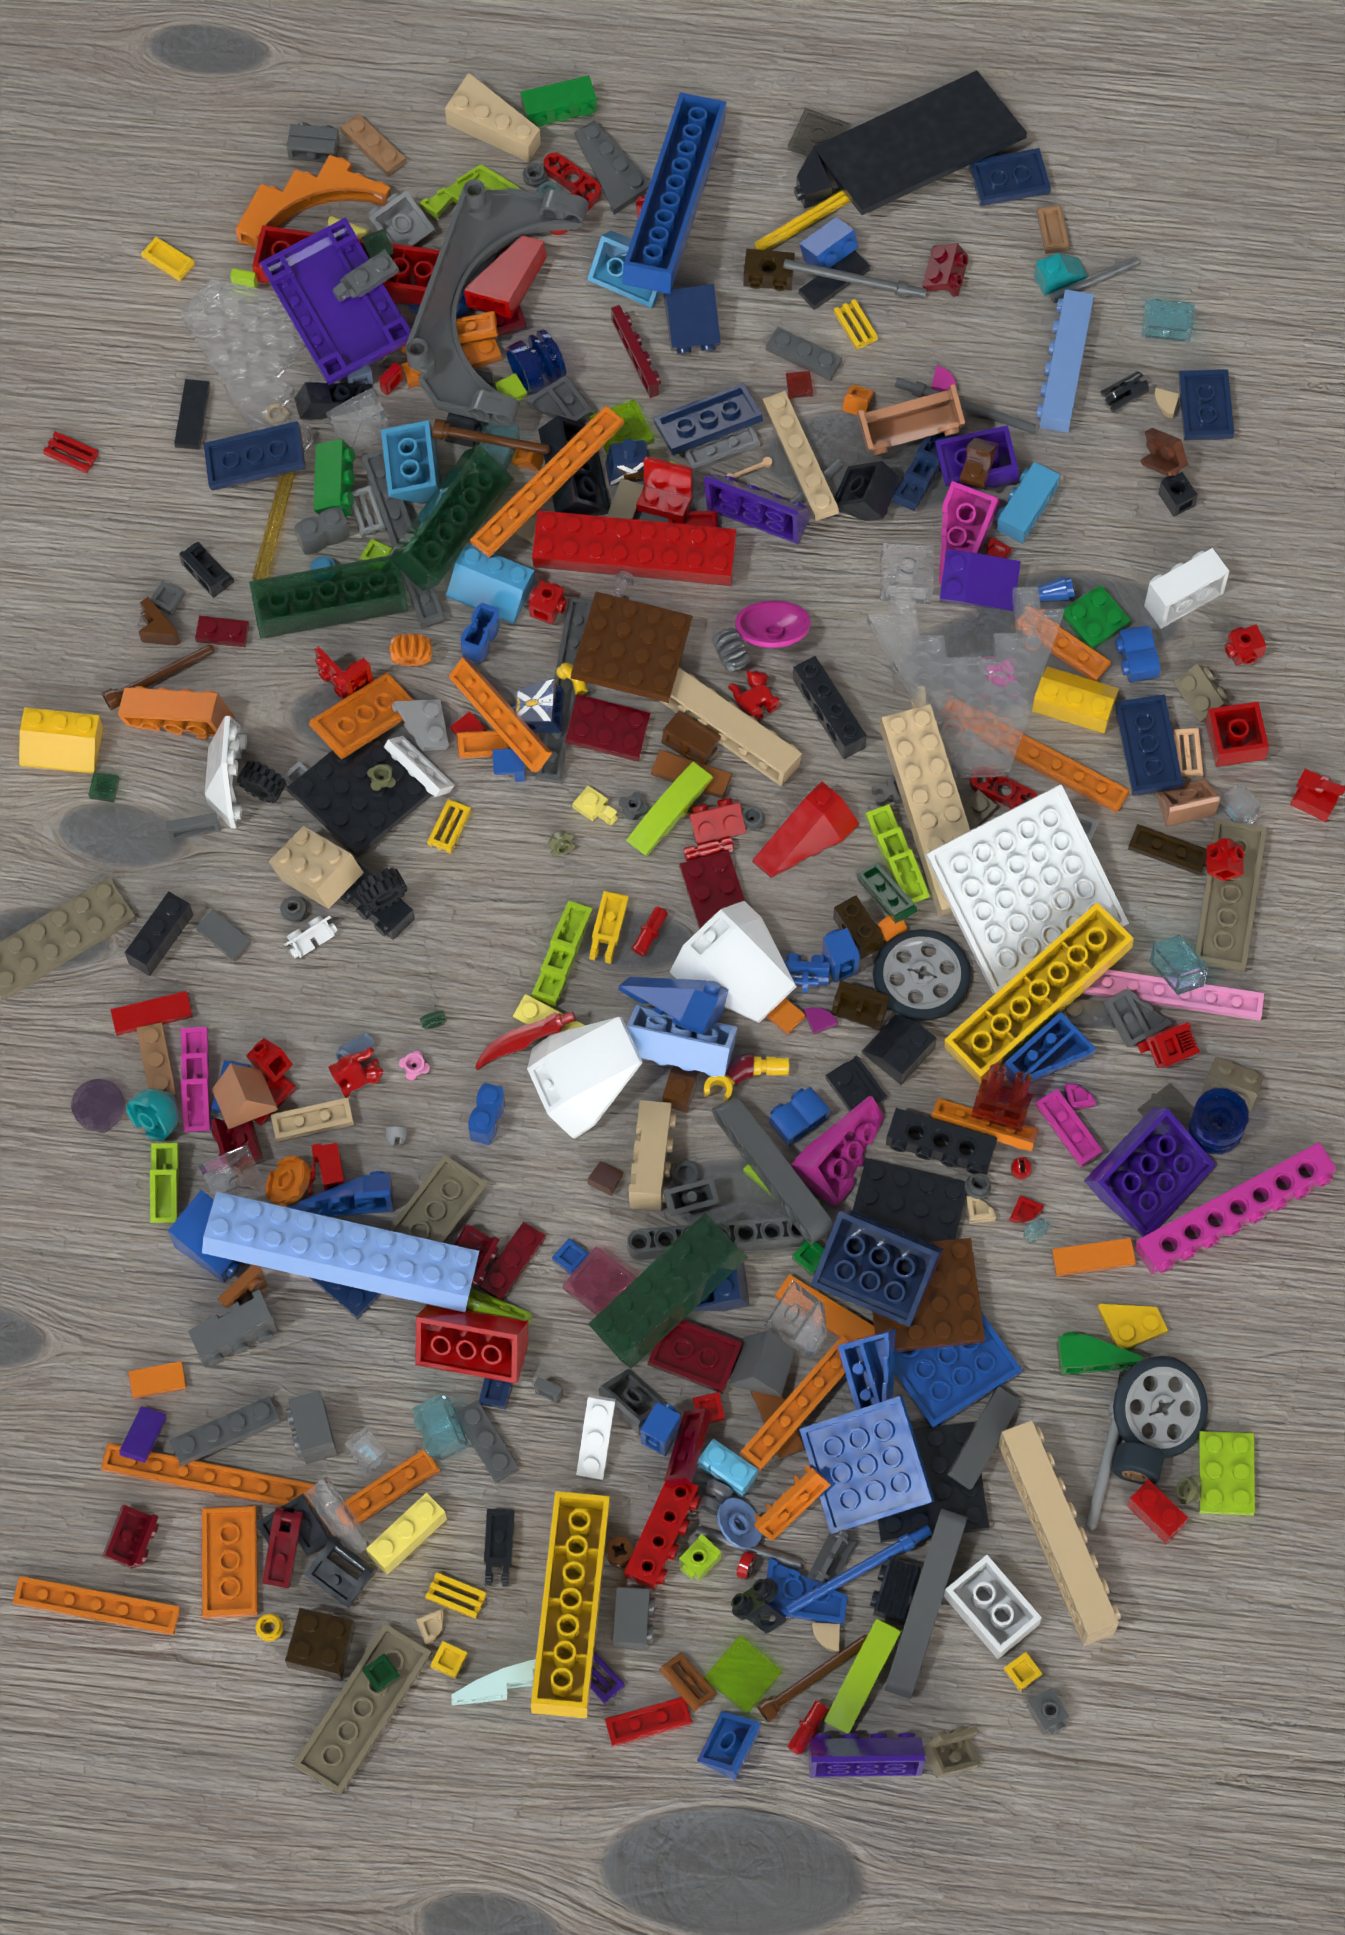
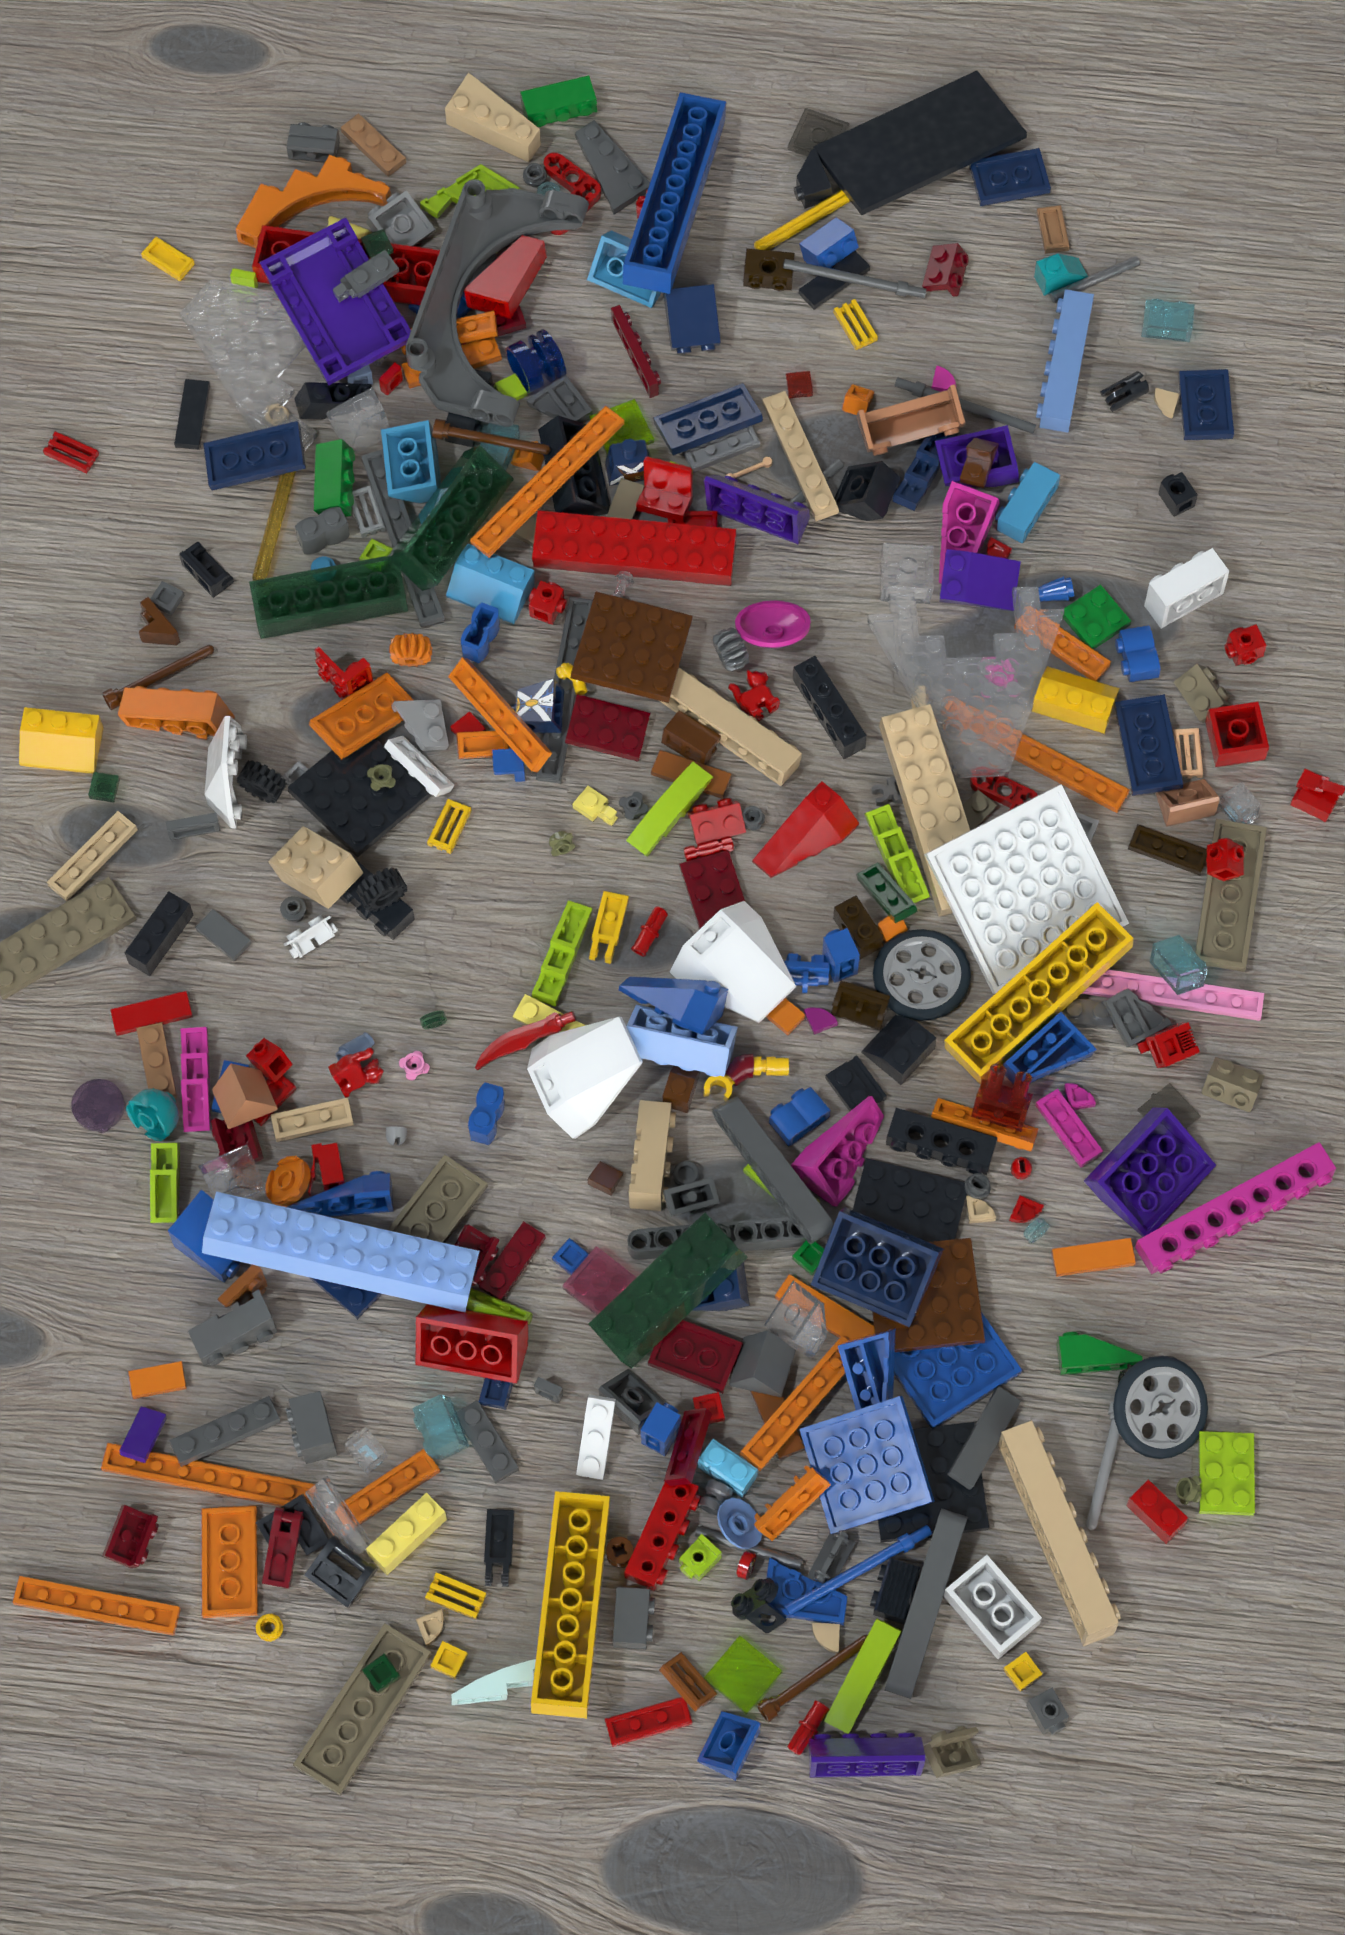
dark red plate [195,616,249,648] -> none
dark brown brick [285,1608,356,1680] -> none
dark purple tile [590,1651,625,1705] -> none
dark grey plate [766,327,842,381] -> none
yellow wing [1097,1304,1168,1350] -> none
black wheel [1112,1442,1164,1485] -> none
copper bracket [1140,428,1189,476] -> none
clear blue wheel [1189,1088,1249,1155] -> none
none -> tan plate [47,811,138,902]

